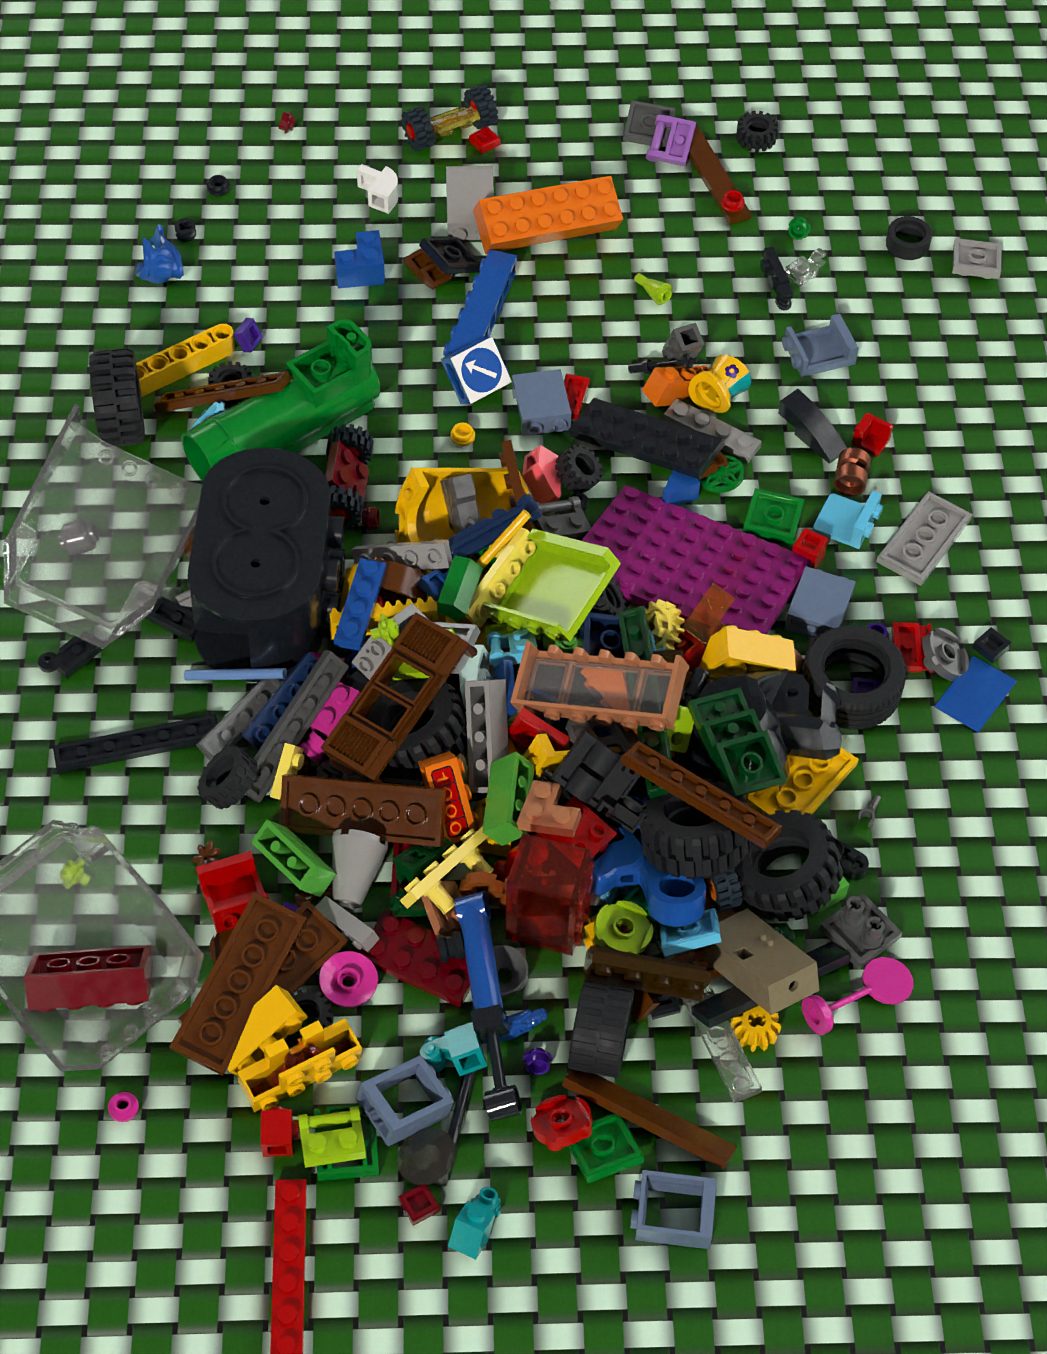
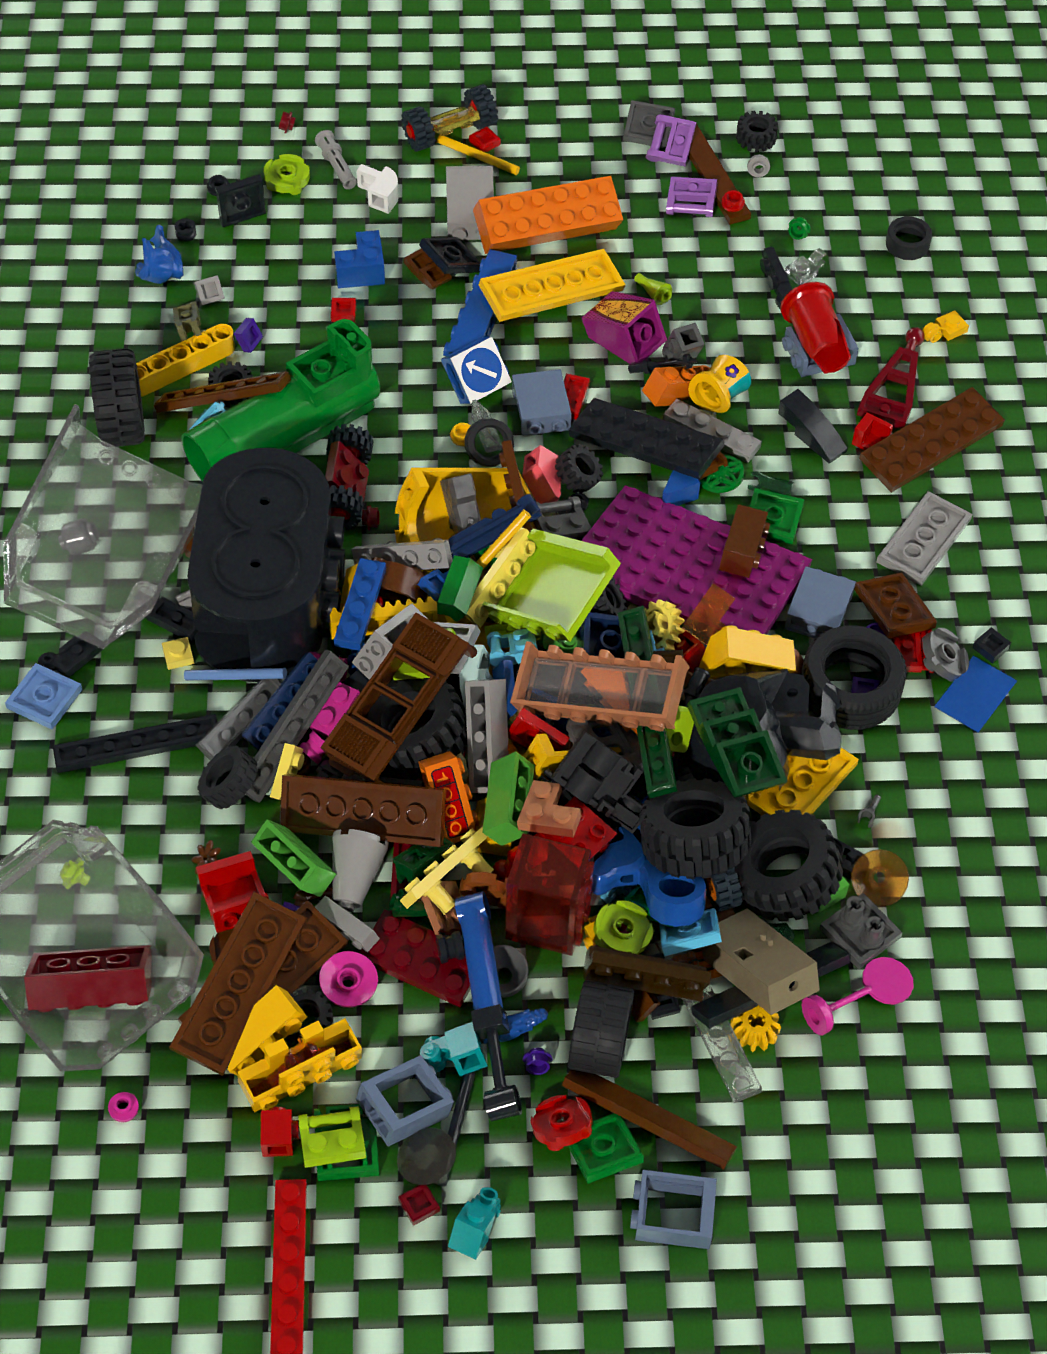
lime plant [370,614,400,646] -> none
reddish brown tile [621,741,782,849] -> none
red panel [792,528,828,569] -> none
medium azure bracket [813,490,883,549] -> none
copper wheel [833,448,871,496] -> none
light grey plate [952,238,1002,279] -> none
none -> medium blue plate [5,663,82,730]
none -> light yellow plate [162,637,194,670]
none -> olive hinge [173,301,202,341]
none -> light grey plate [193,275,225,305]
none -> black tile [216,174,266,227]
none -> lime plate [263,154,310,195]
none -> light grey pin [315,130,357,189]
none -> red plate [331,298,356,322]
none -> yellow bar [437,134,520,175]
none -> black tyre [464,419,514,466]
none -> clear slope [471,399,502,453]
none -> yellow plate [478,249,625,322]
none -> magenta slope [582,291,667,364]
none -> medium lavender plate [666,177,717,217]
none -> reddish brown brick [719,504,770,578]
none -> light grey plate [747,154,770,177]
none -> clear green plate [748,471,795,495]
none -> red piece [780,282,851,374]
none -> clear orange dish [851,850,909,907]
none -> reddish brown tile [854,573,937,639]
none -> dark red plate [857,327,925,429]
none -> reddish brown plate [859,387,1005,493]
none -> yellow plate [922,310,969,343]

